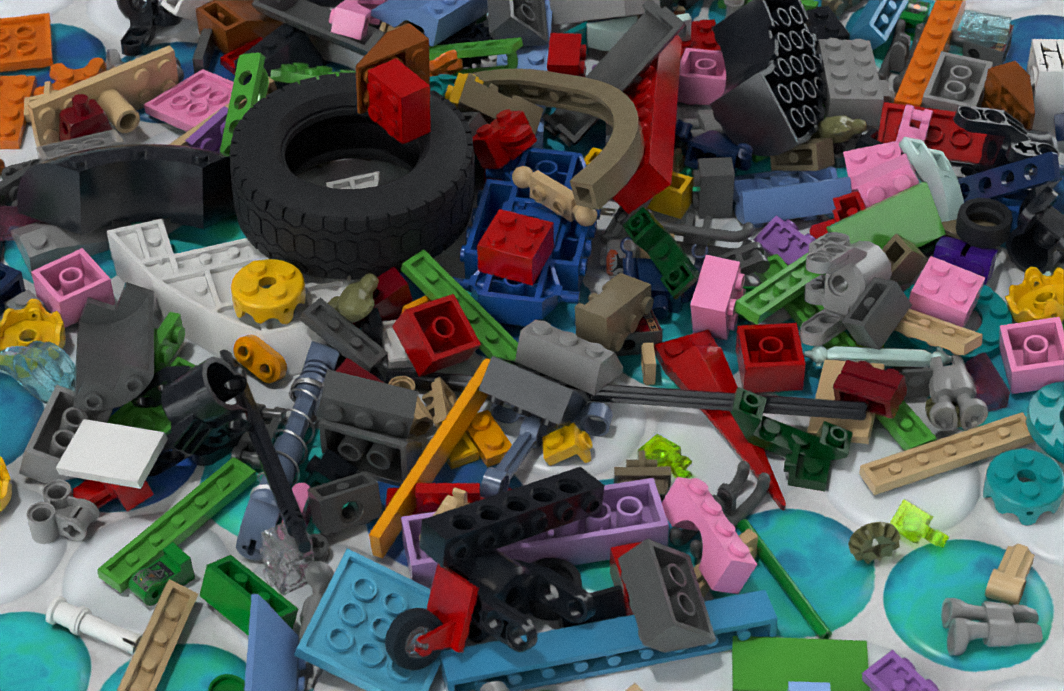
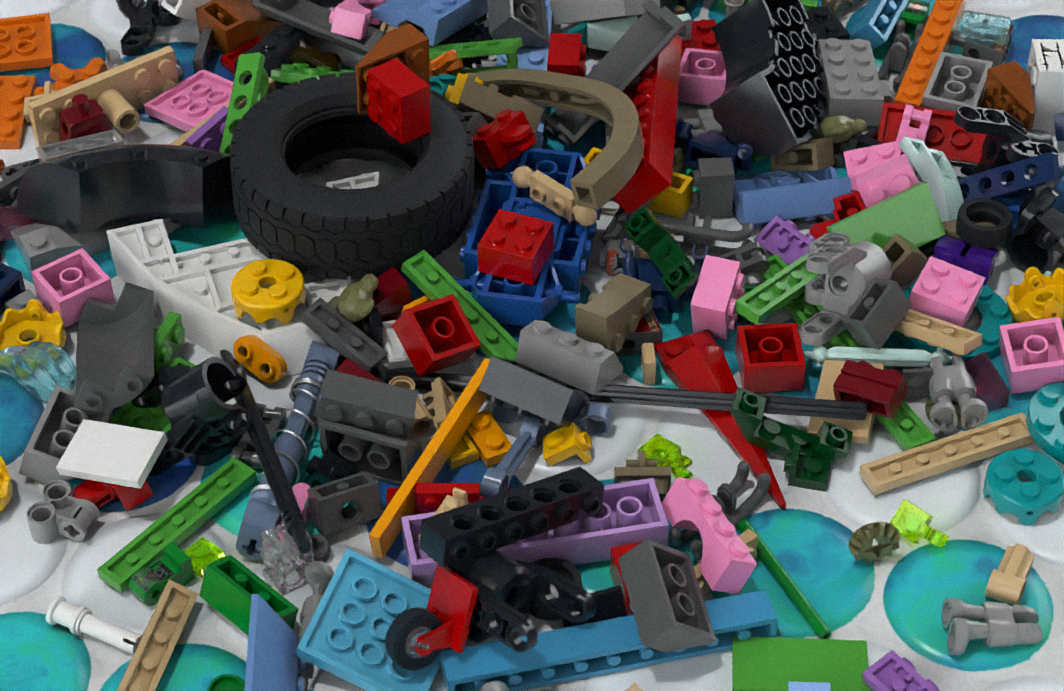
none -> clear neon green plate [184,537,225,579]
none -> dark brown piece [290,40,342,72]

